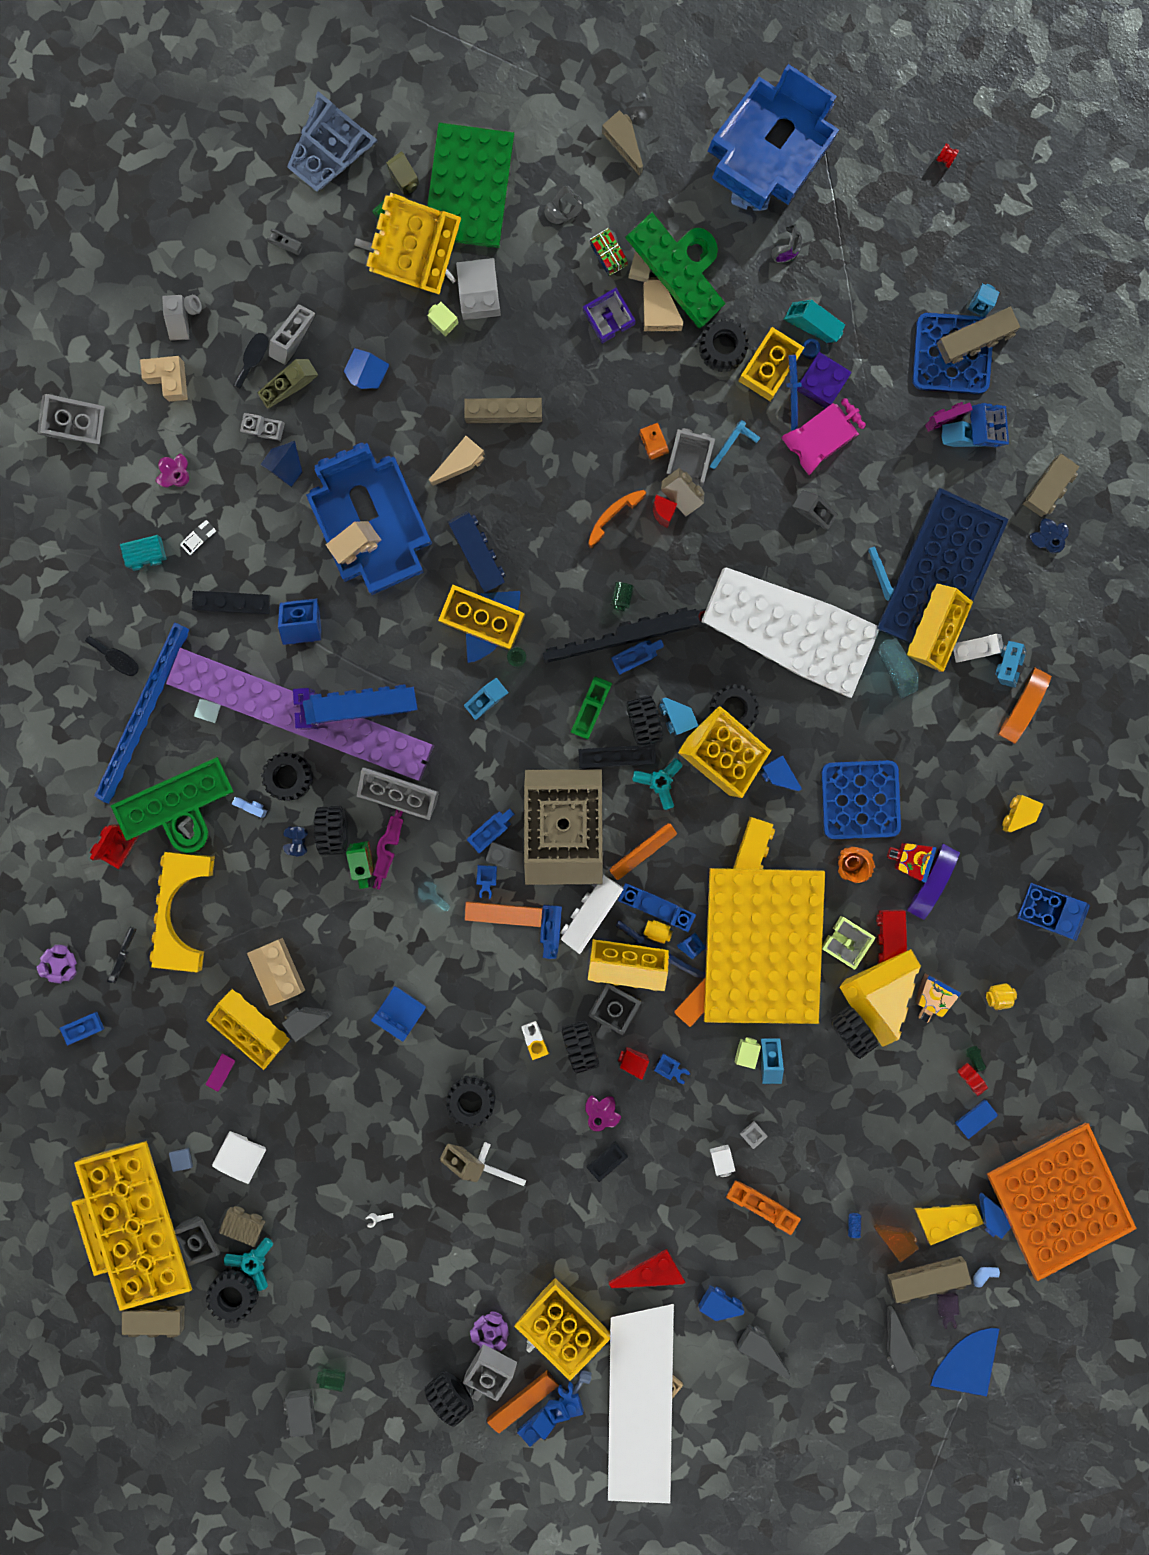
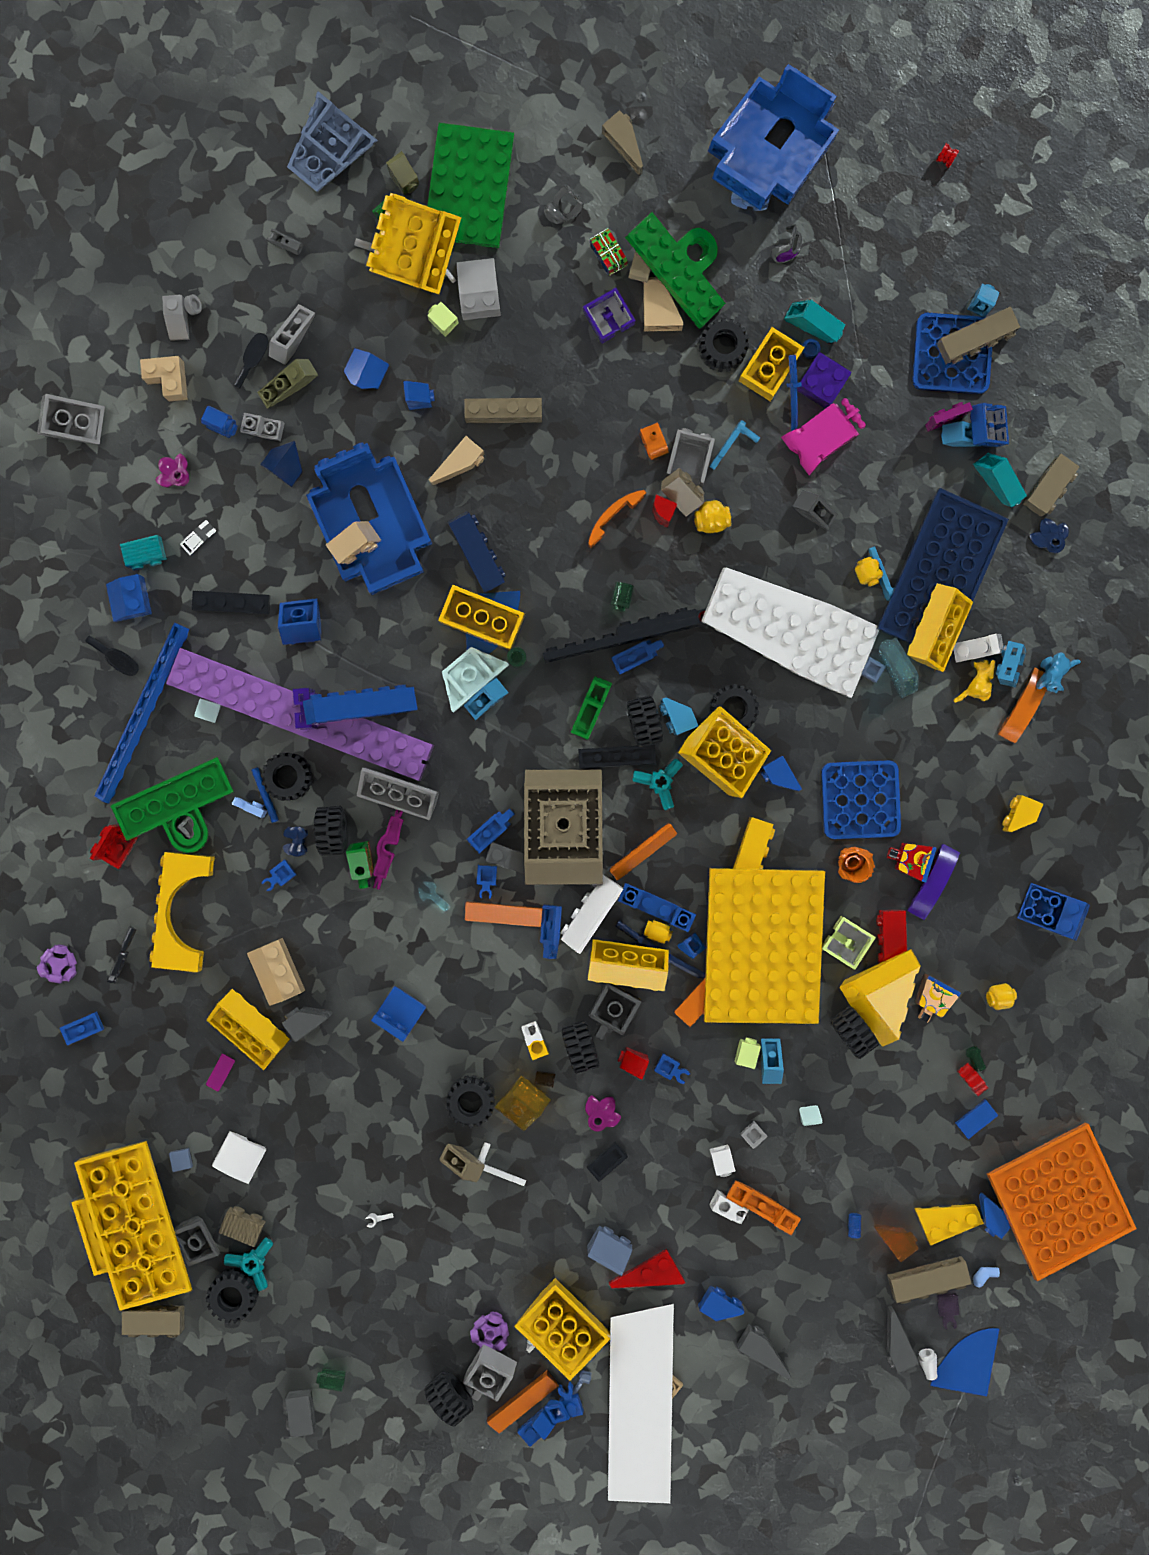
none -> blue slope [106,574,152,622]
none -> blue brick [201,406,238,438]
none -> blue bar [251,767,279,823]
none -> blue plate [262,859,297,891]
none -> blue slope [403,381,435,410]
none -> light aqua wing [442,647,509,713]
none -> clear yellow slope [495,1076,551,1131]
none -> dark brown piece [534,1071,556,1088]
none -> sand blue slope [587,1226,633,1276]
none -> yellow hair [694,500,731,533]
none -> white leg [709,1190,749,1224]
none -> light aqua slope [799,1105,822,1126]
none -> yellow head [855,557,883,587]
none -> sand blue tile [861,657,886,683]
none -> white cone [918,1349,938,1380]
none -> yellow animal [953,660,995,703]
none -> teal slope [973,453,1027,507]
none -> dark azure animal [1036,652,1081,693]

